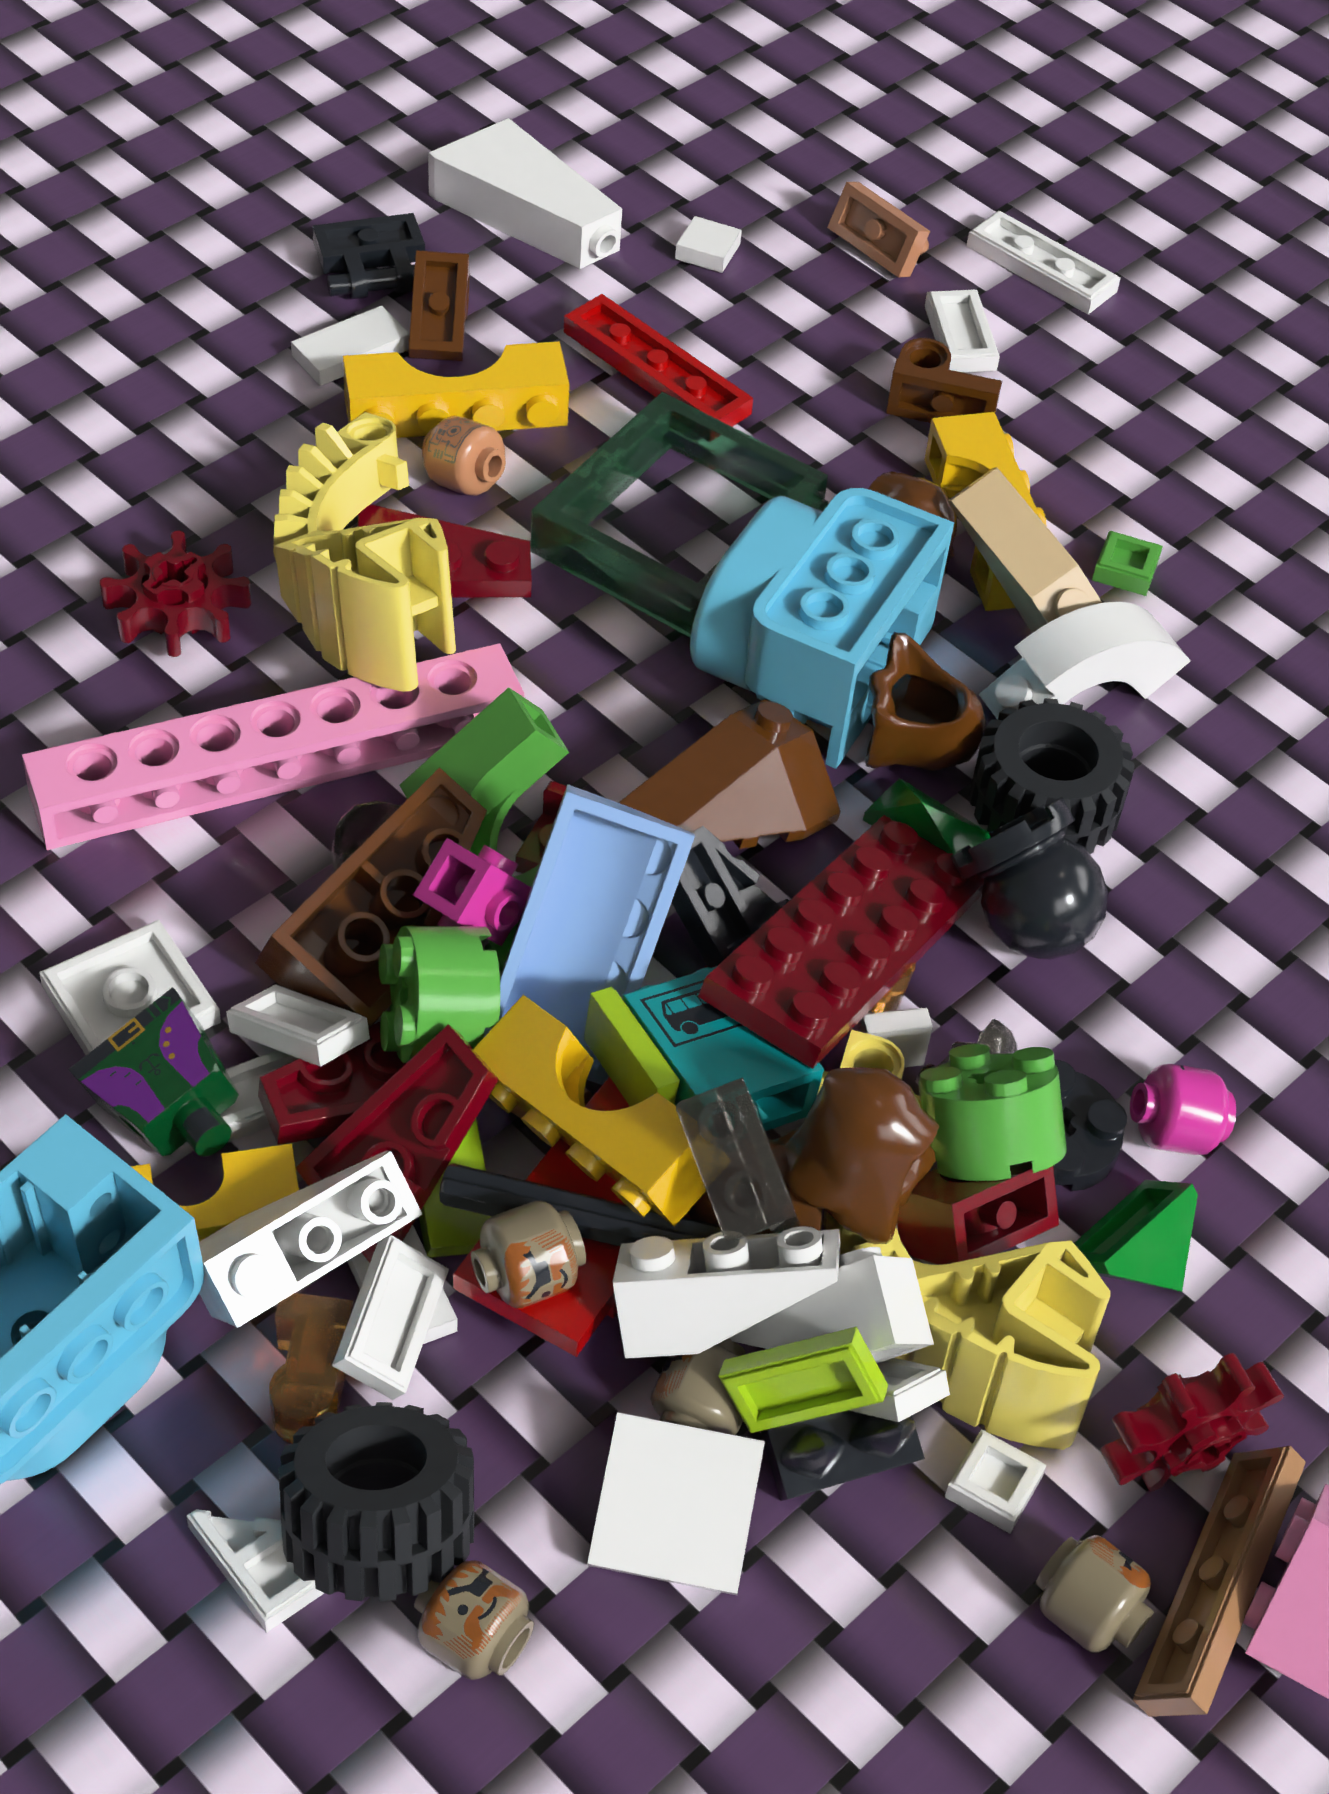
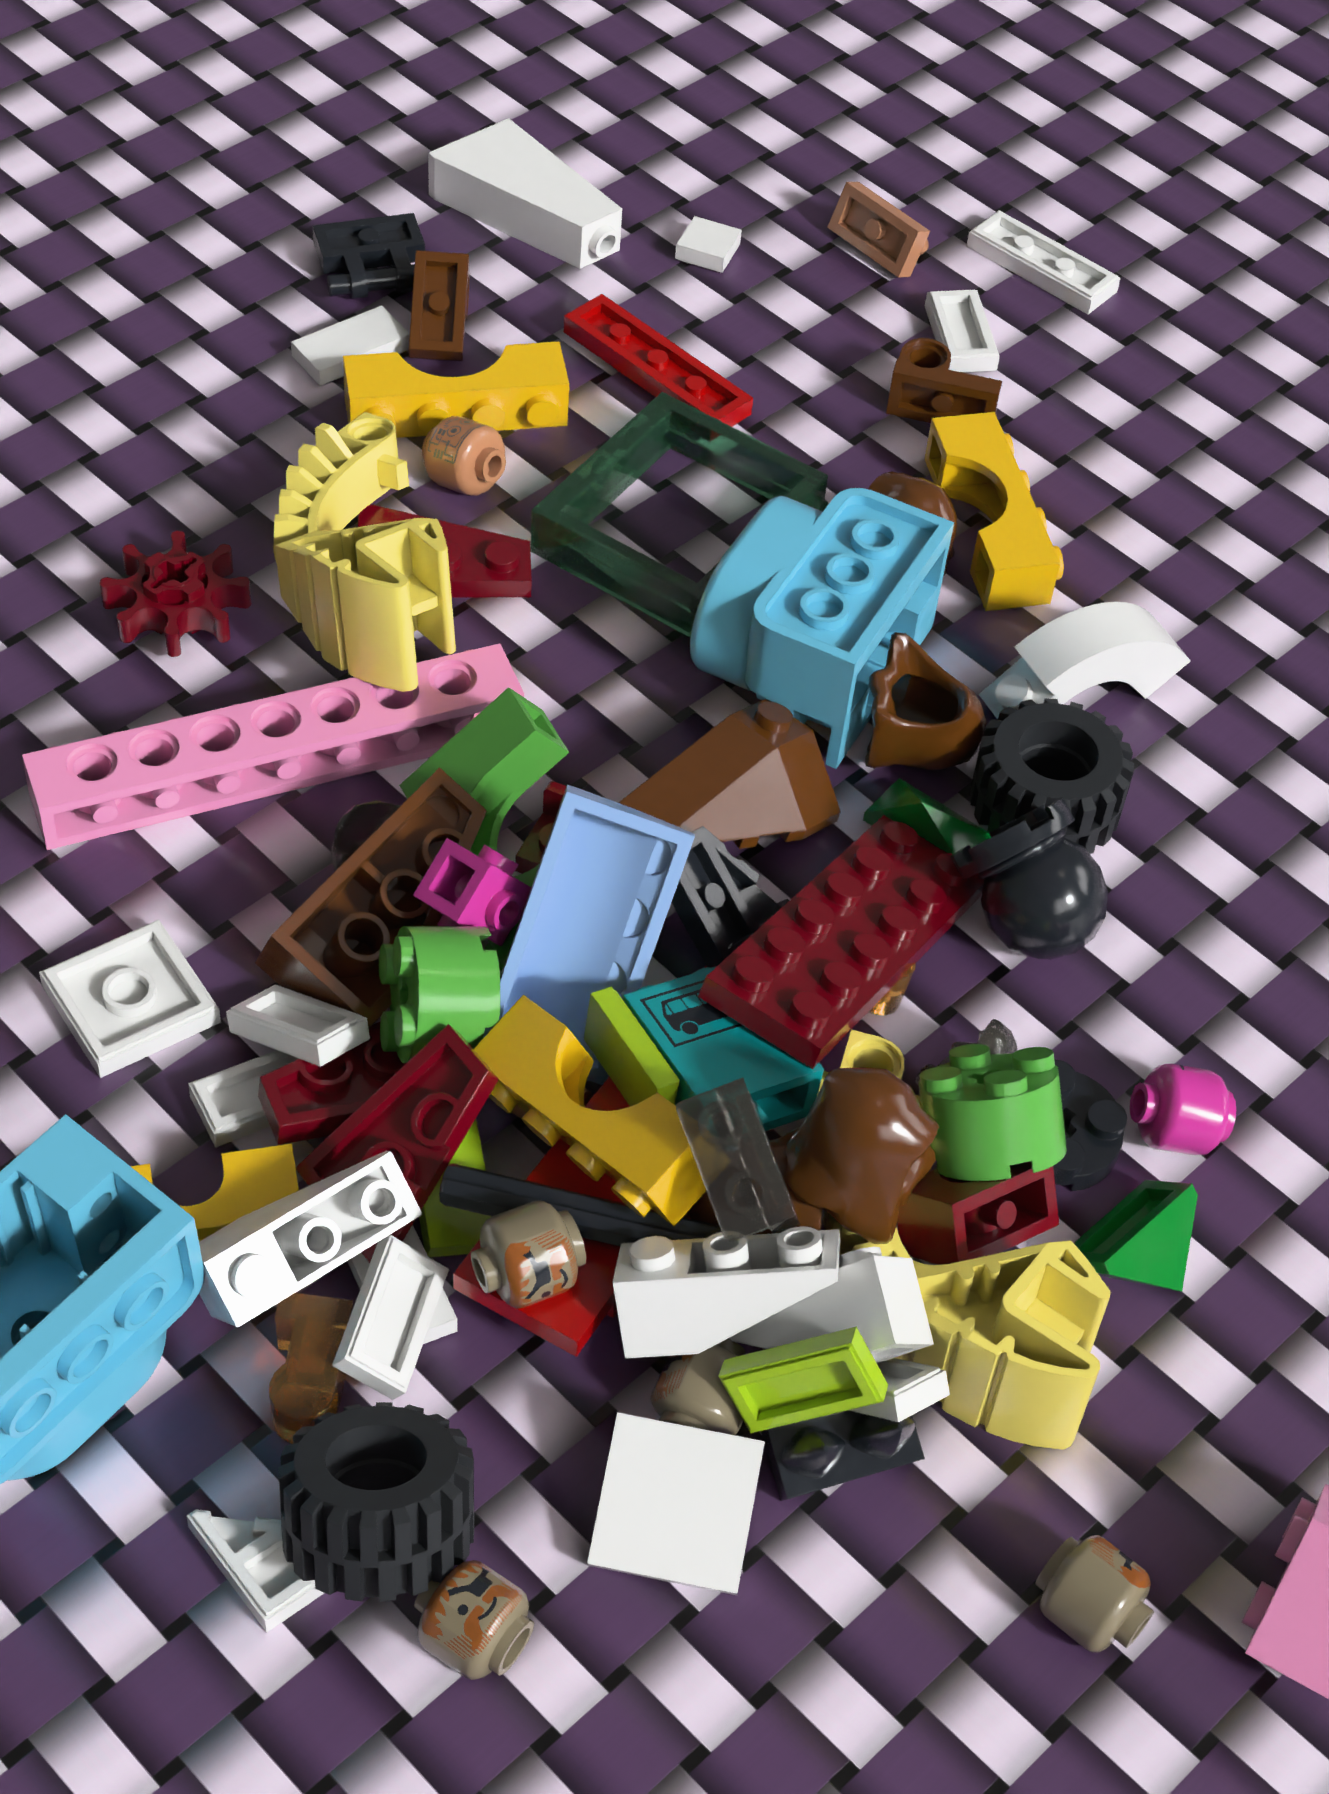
torso [69,987,239,1156] -> none
white tile [859,1008,933,1067] -> none
white tile [945,1429,1047,1534] -> none
tan slope [948,467,1102,633] -> none
bright green tile [1092,531,1163,596] -> none
dark red gear [1100,1353,1284,1492] -> none
medium nougat tile [1133,1446,1306,1717] -> none

